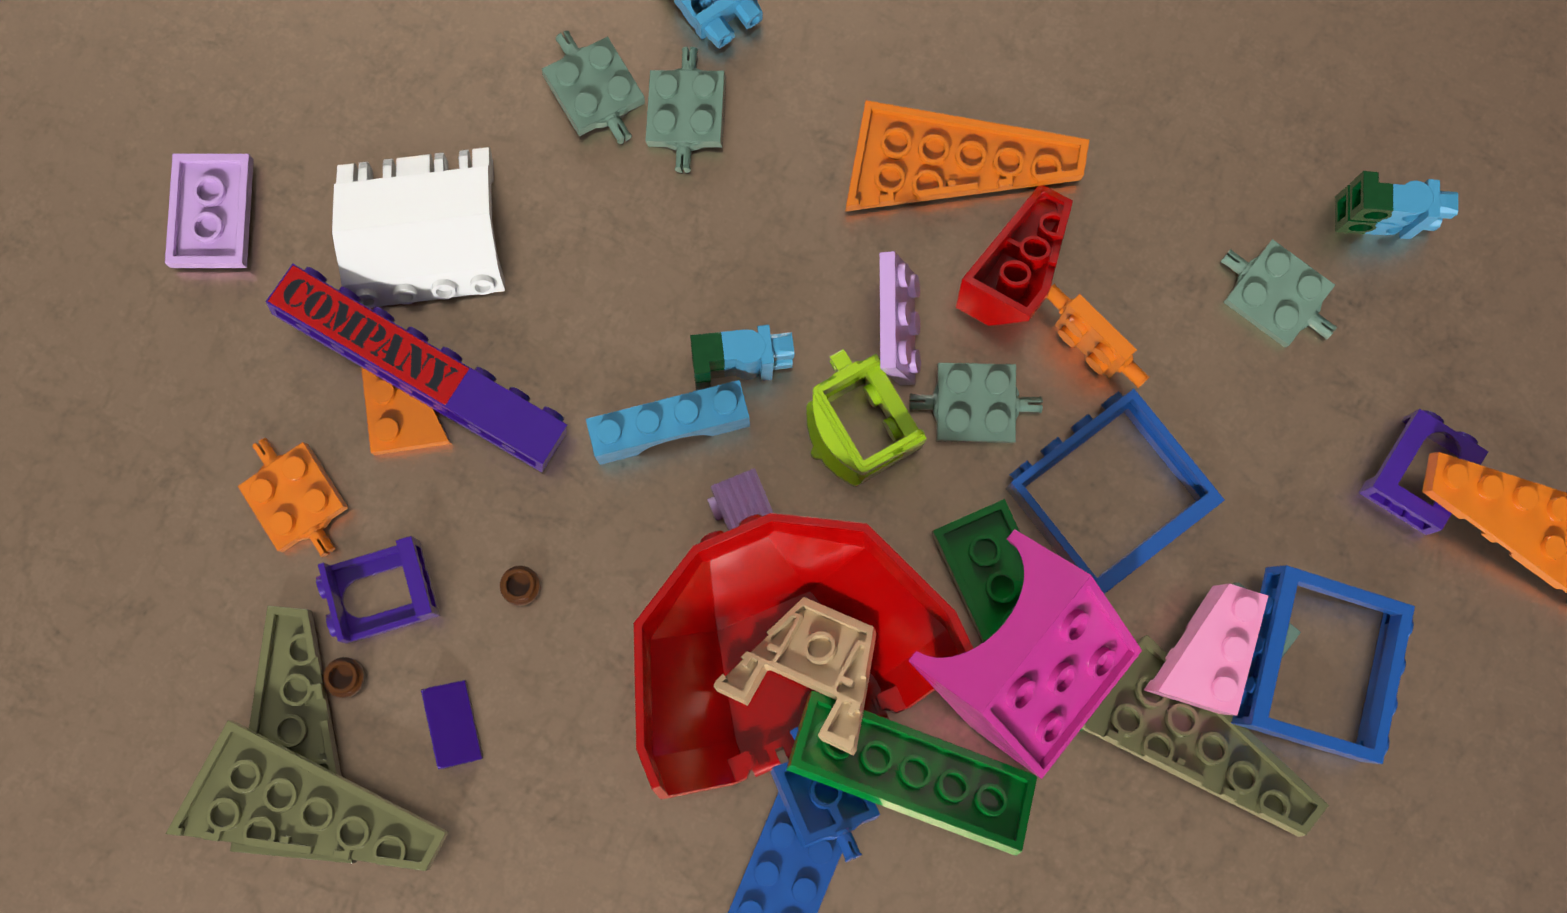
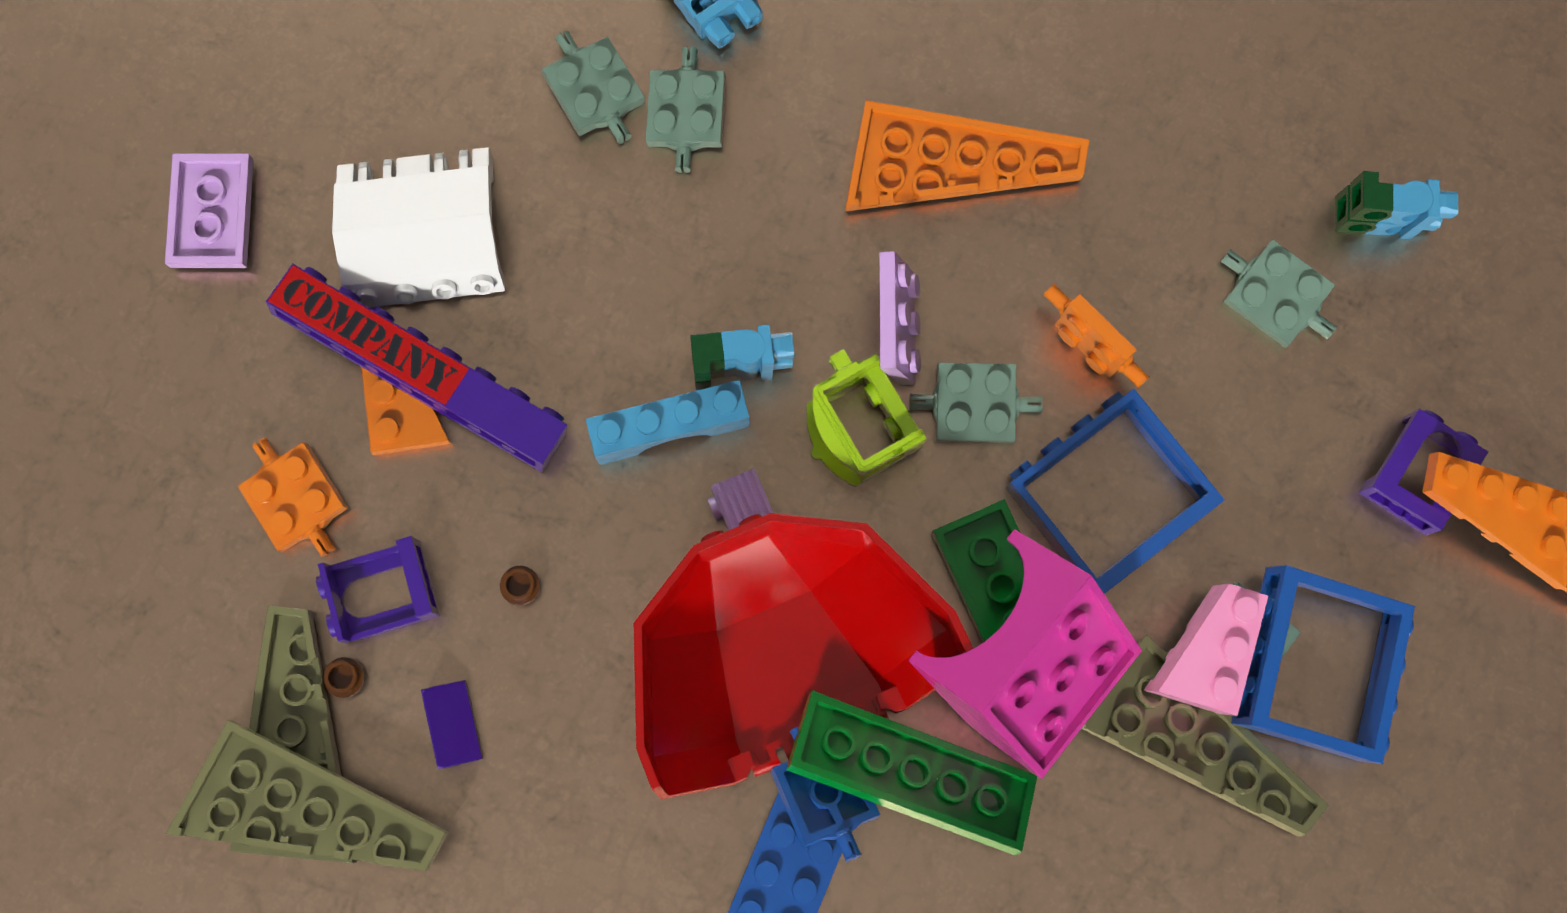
tan wing [713,597,877,756] -> none
red wedge [956,185,1073,326] -> none

